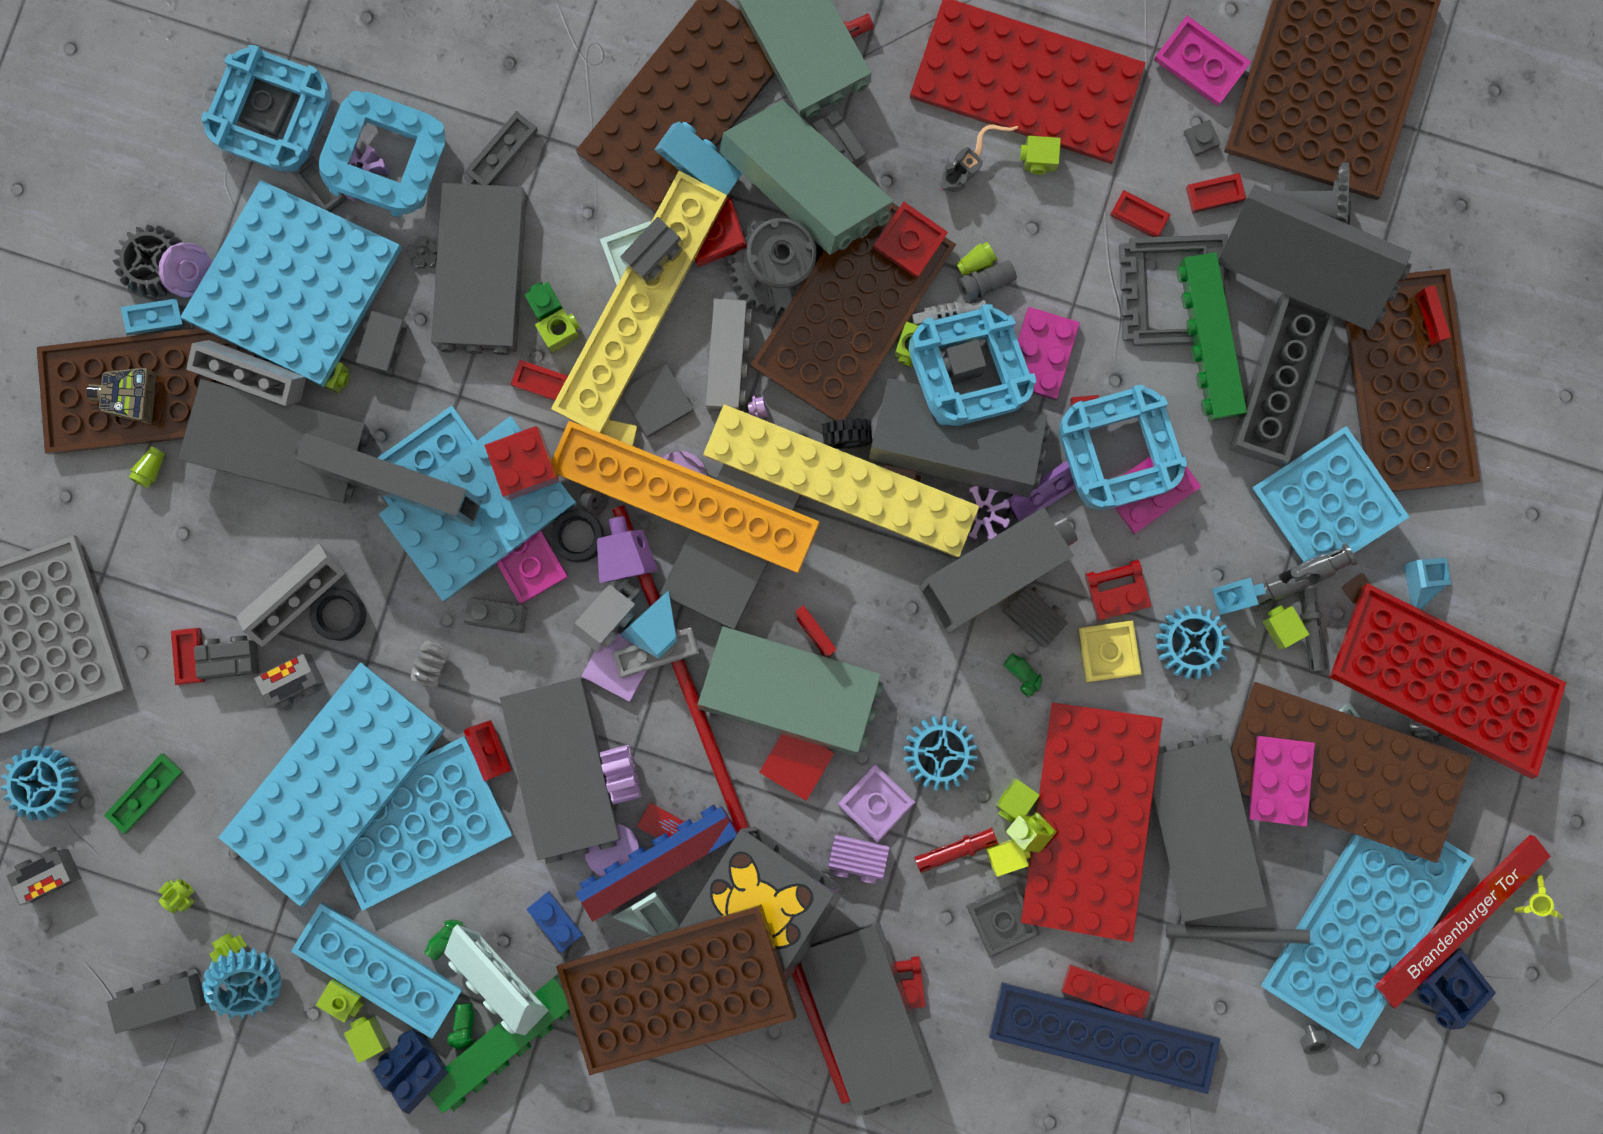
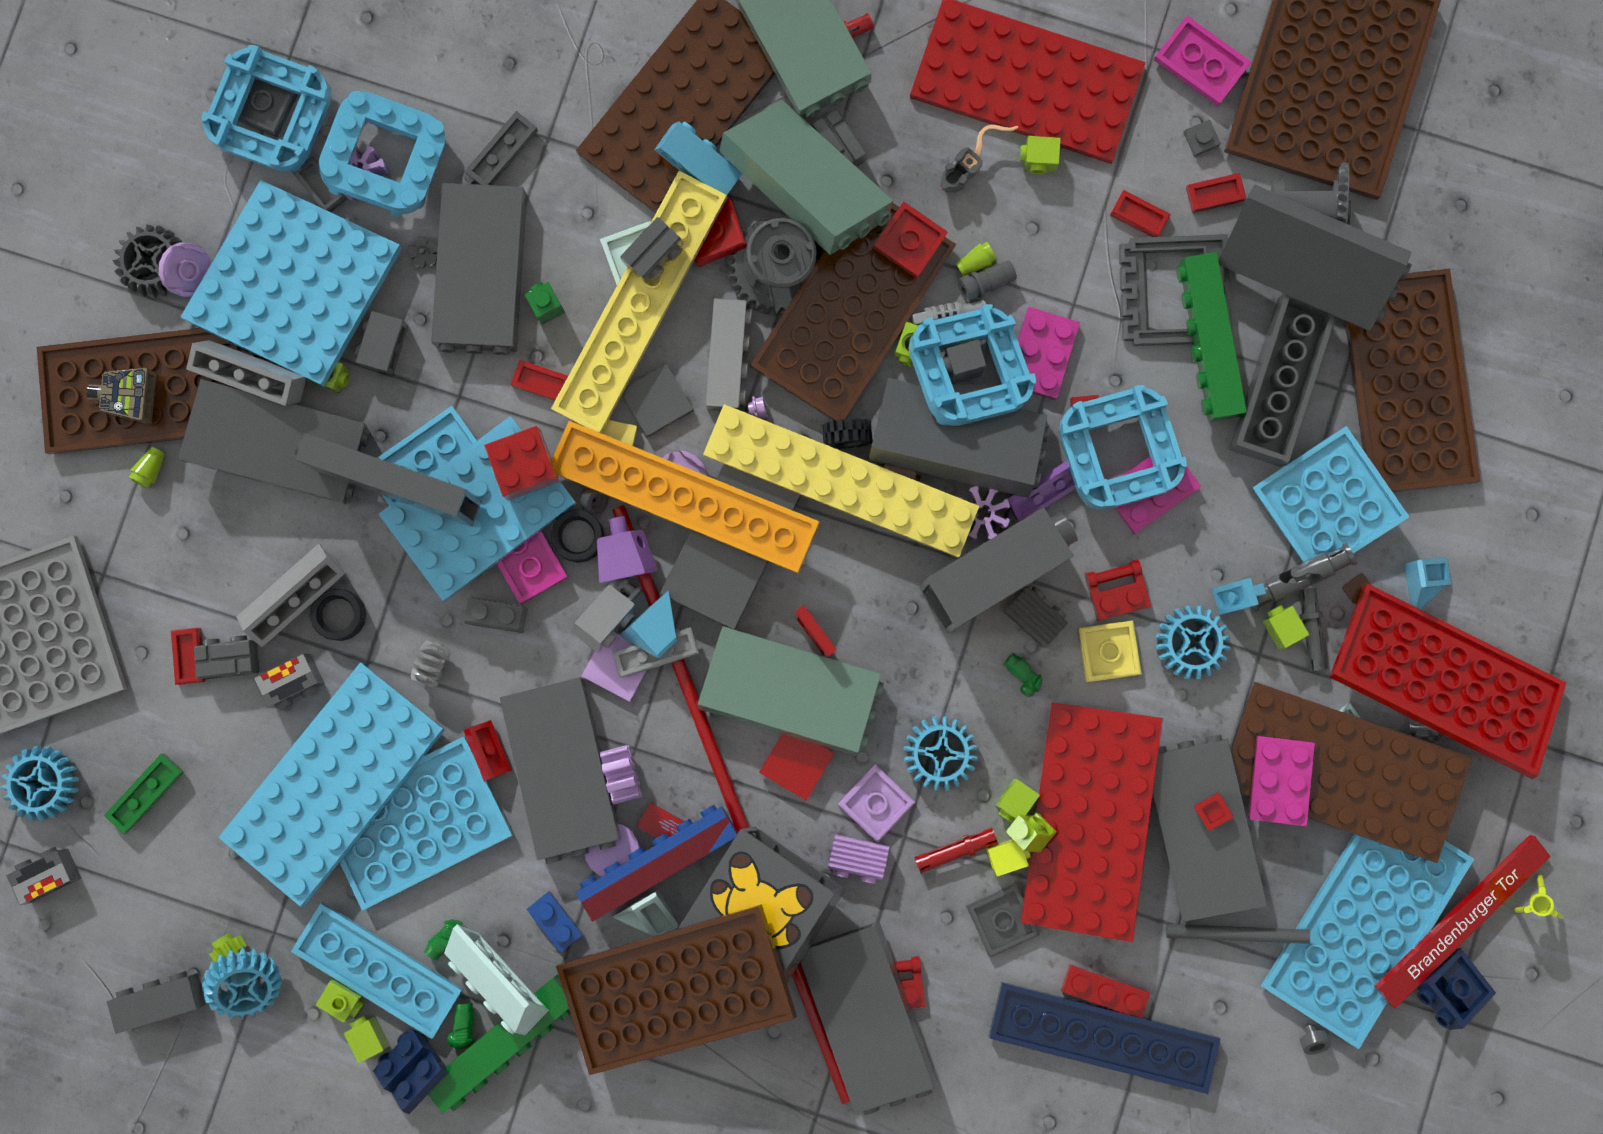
medium azure hinge [120,299,183,336] -> none
lime gear [158,878,195,913] -> none
lime brick [535,309,580,353] -> none
red tile [1415,285,1451,346] -> none
none -> red plate [1194,792,1234,831]

